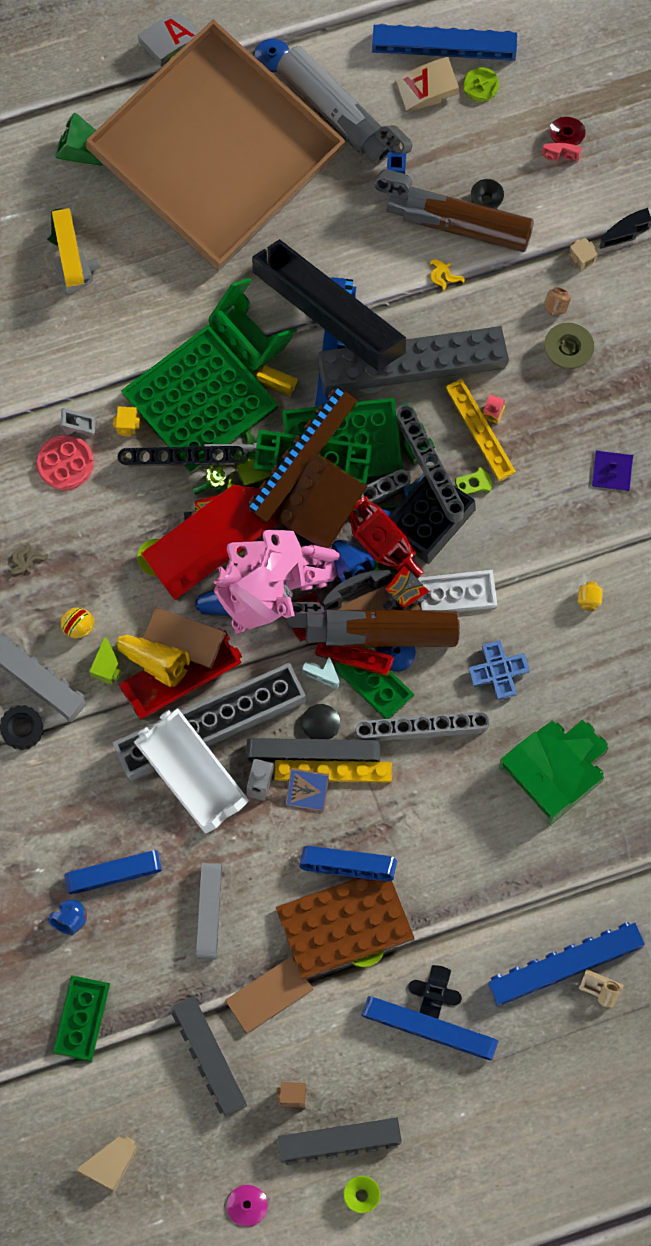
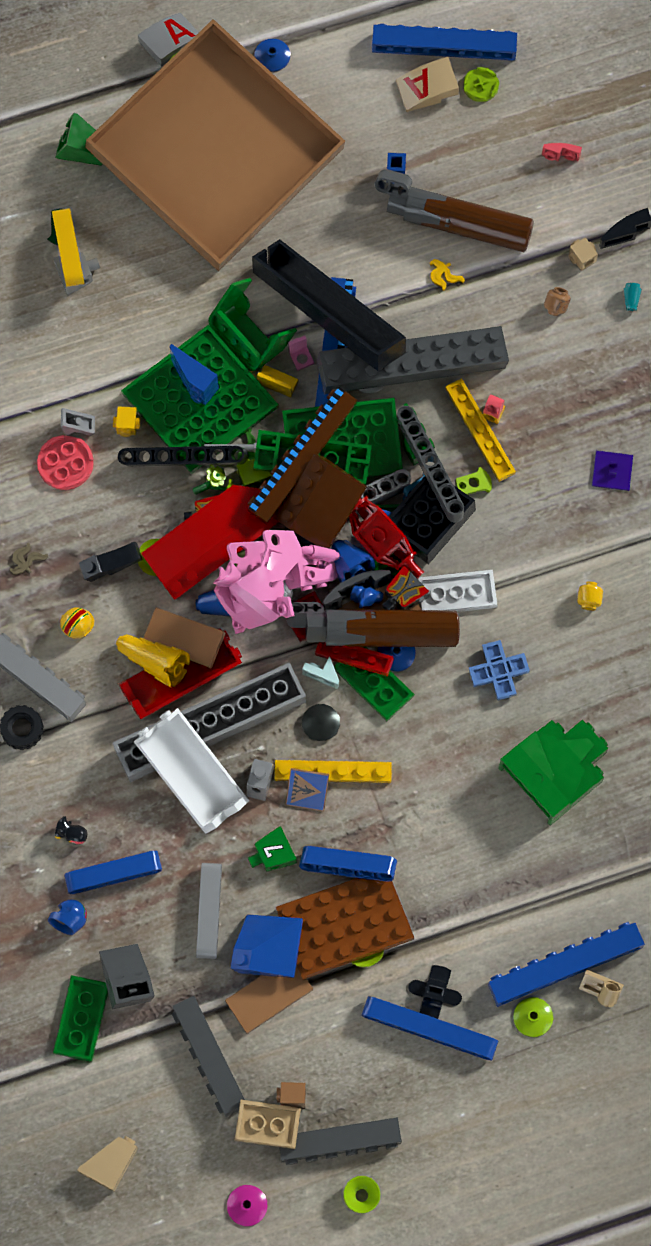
lime slope [90,637,121,685] -> none
dark grey beam [246,738,381,762] -> none
light grey piece [277,46,413,162] -> none
light grey beam [356,712,490,742] -> none
pearl dark grey piece [471,179,504,209] -> none
olive hat [544,323,594,369] -> none
dark red dish [549,117,586,145] -> none
none -> black animal [55,816,88,844]
none -> black slope [79,542,143,582]
none -> dark grey slope [99,944,155,1009]
none -> blue slope [170,344,219,406]
none -> blue slope [230,914,303,978]
none -> tan tile [235,1100,301,1149]
none -> green torso [247,826,297,872]
none -> bright pink bracket [288,336,314,371]
none -> blue animal [350,586,384,609]
none -> lime dish [513,997,553,1037]
none -> teal cone [623,283,642,311]

